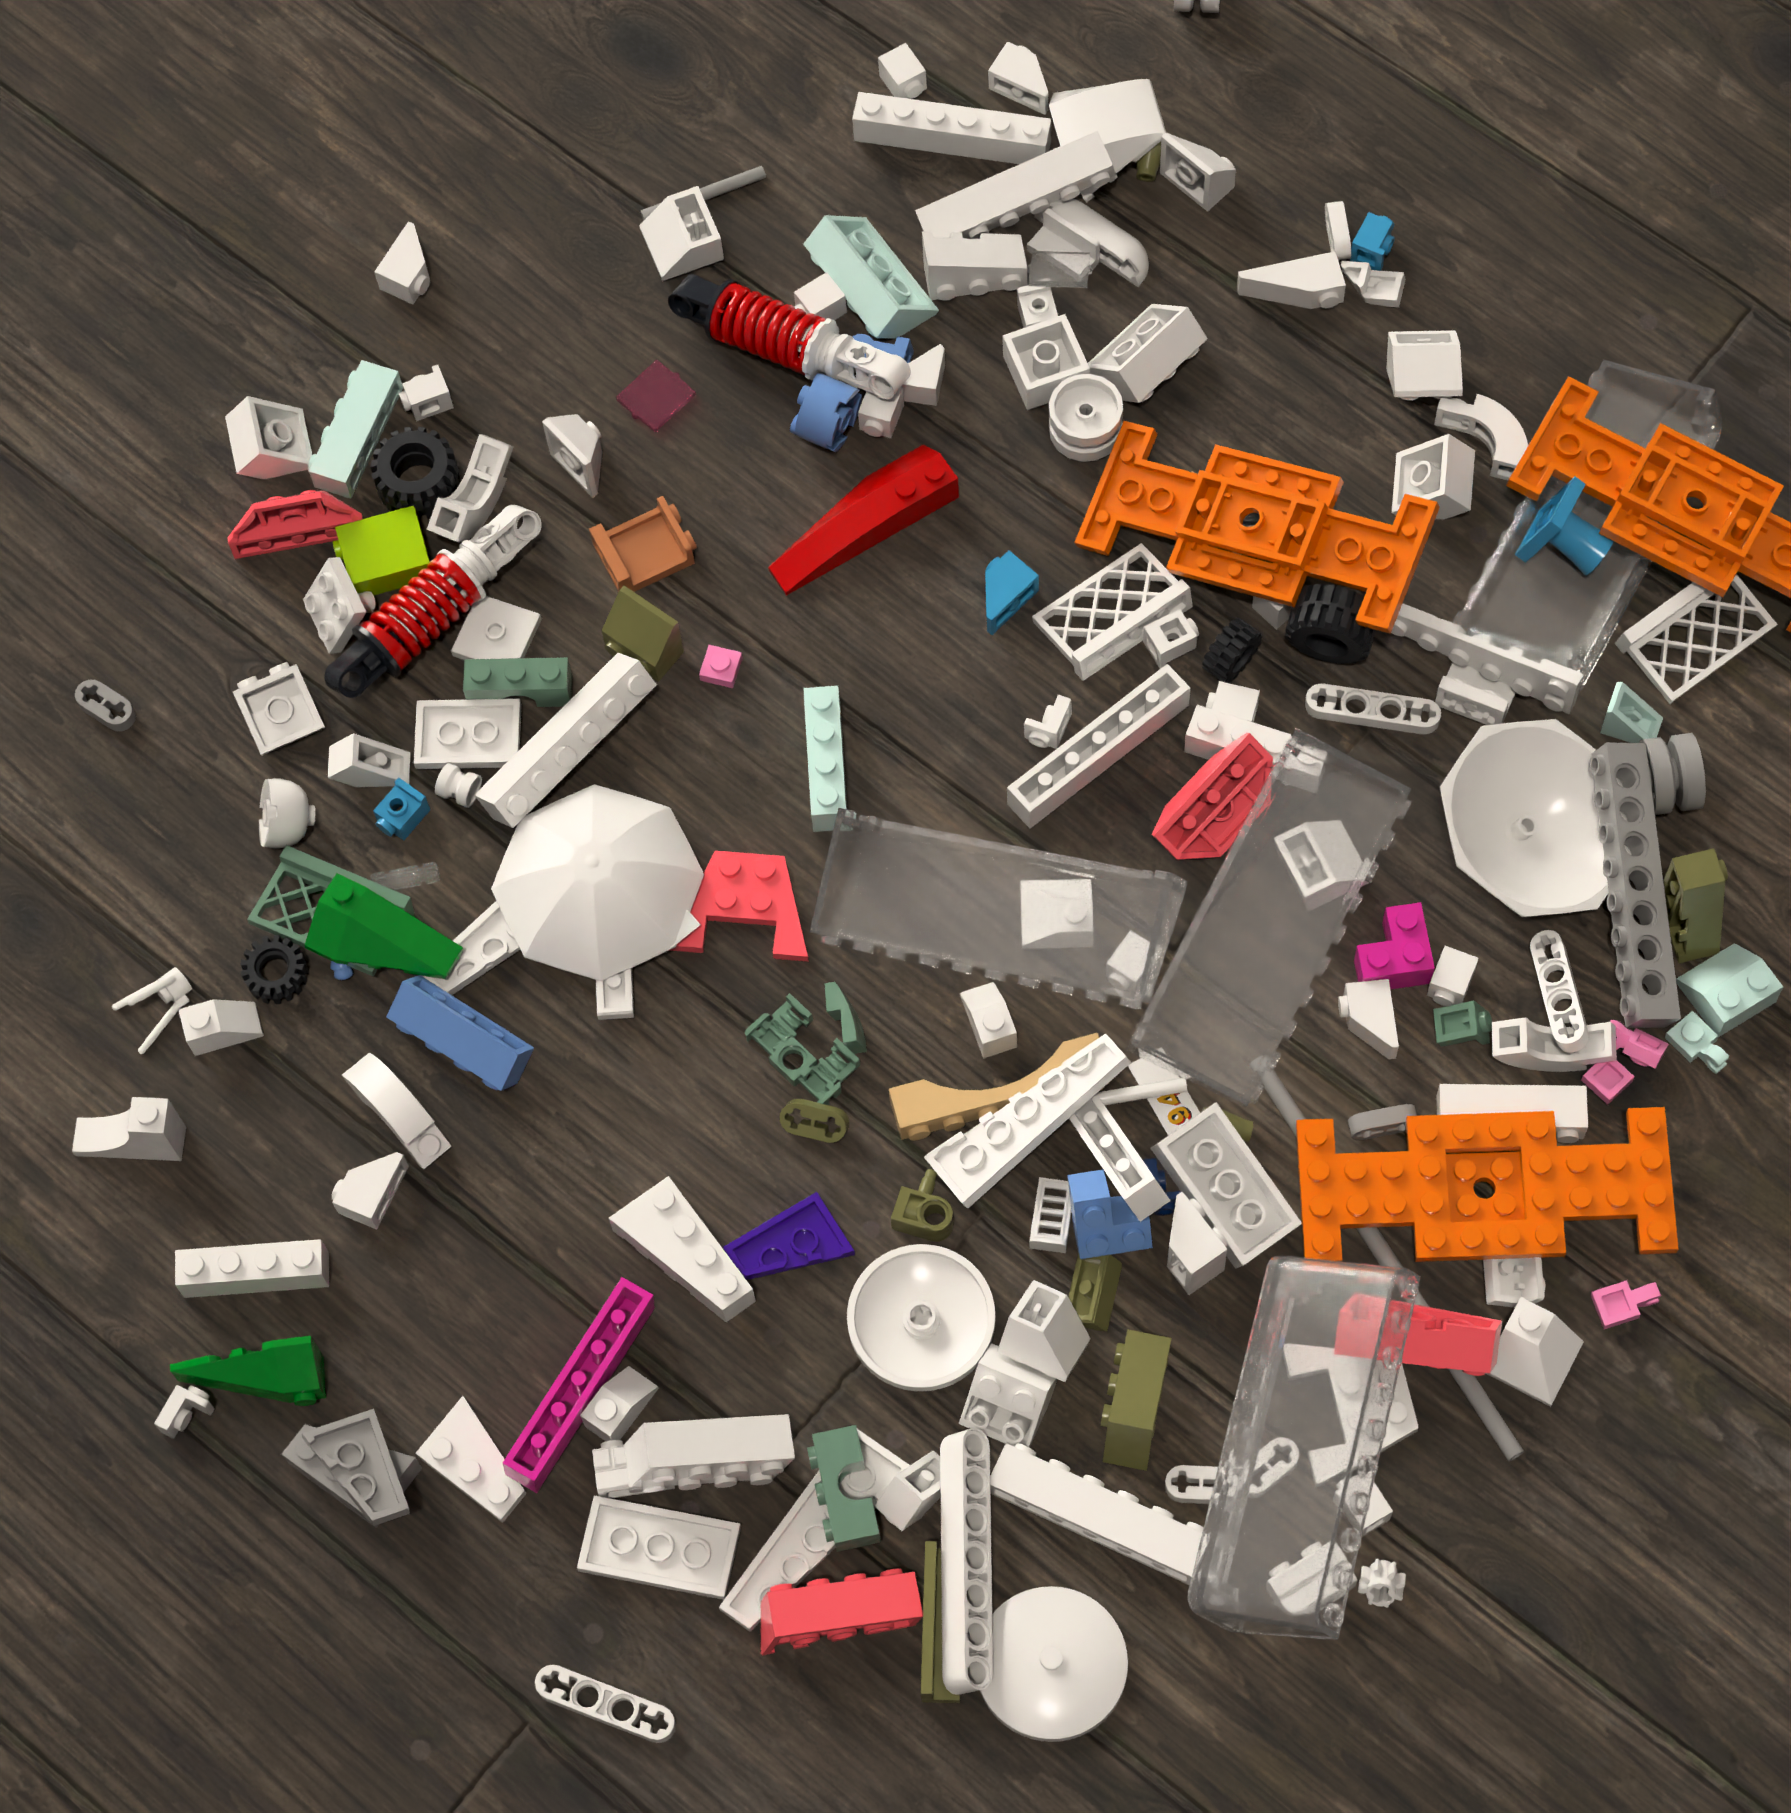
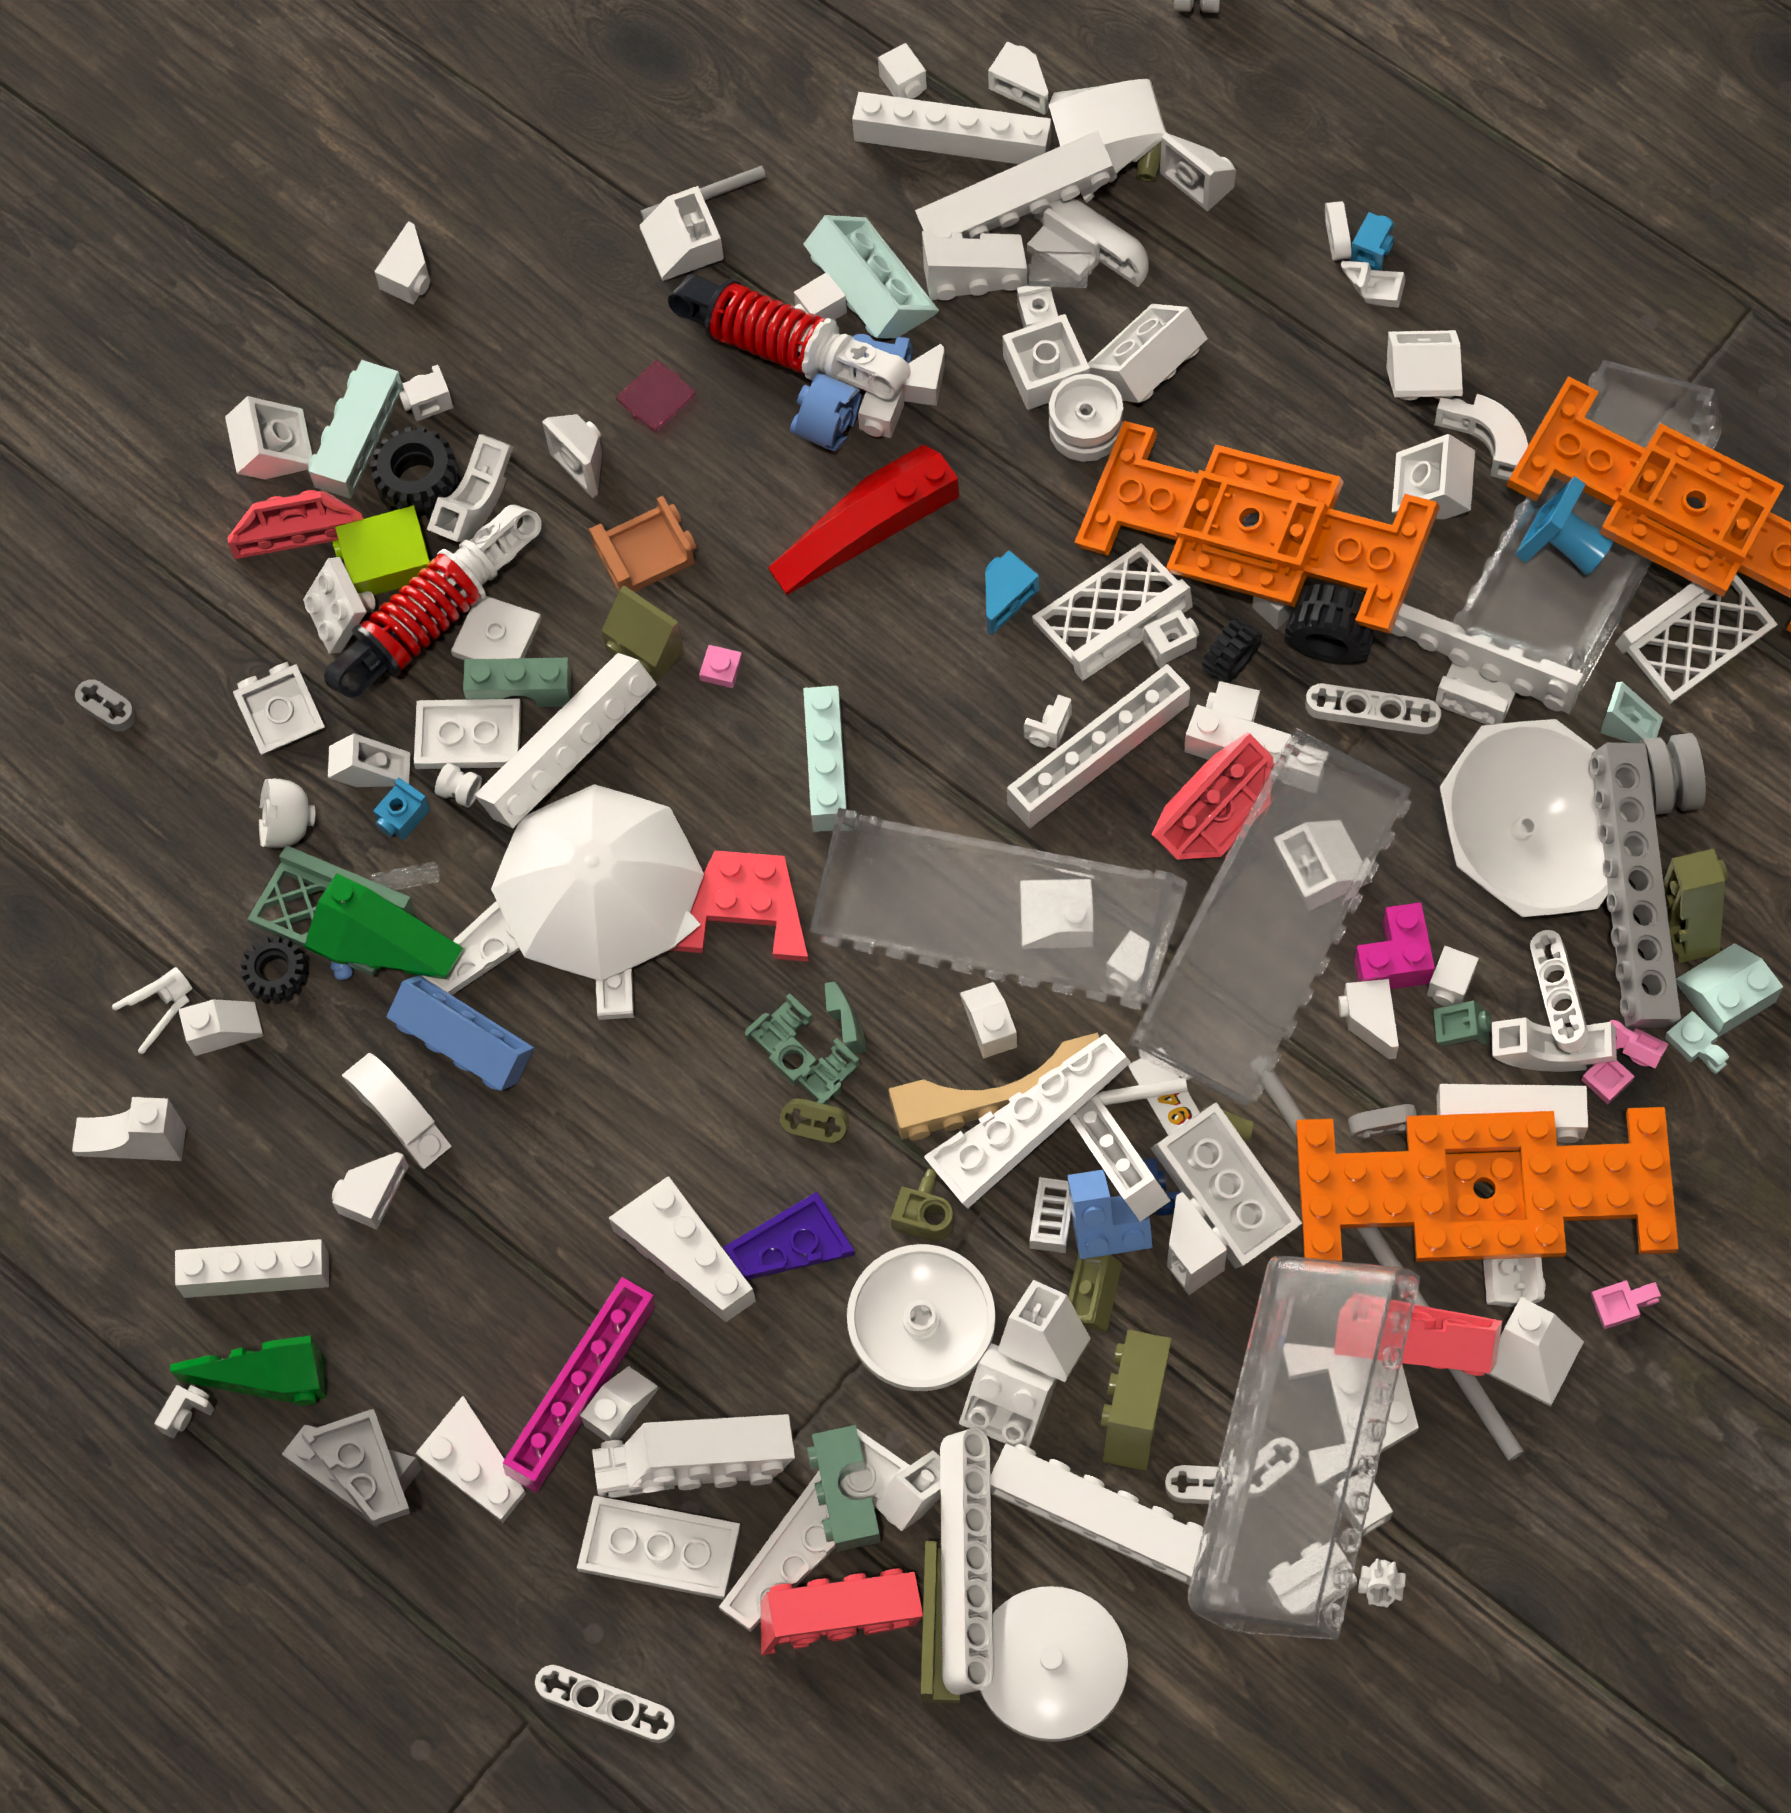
white slope [1237,251,1346,309] -> none

